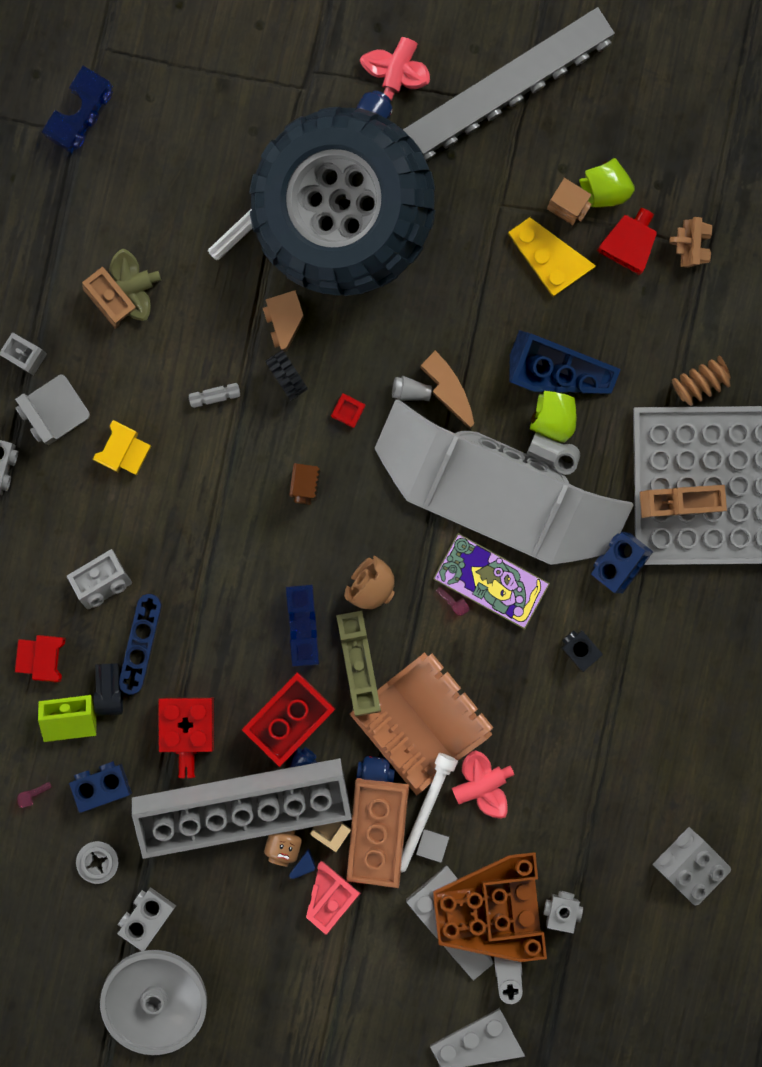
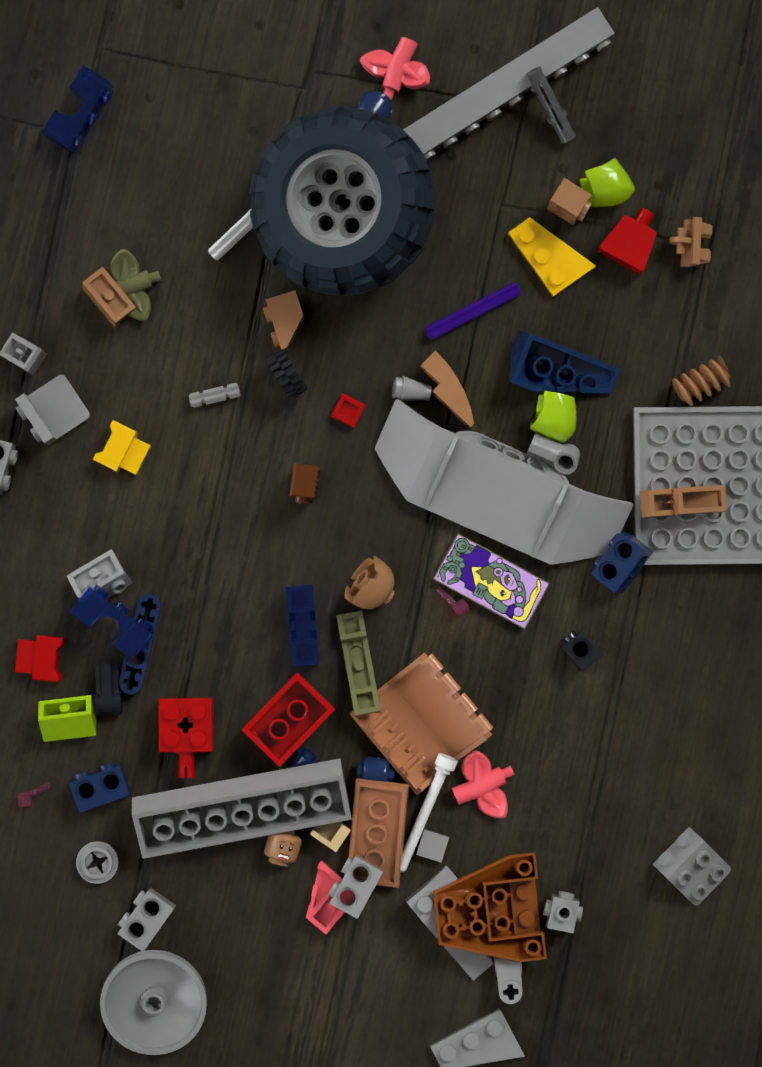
dark blue slope [289,849,316,879] -> none
none -> clear blue arch [69,584,153,660]
none -> light grey brick [328,855,384,919]
none -> dark purple axle [425,282,521,340]
none -> dark grey pin [526,66,576,143]

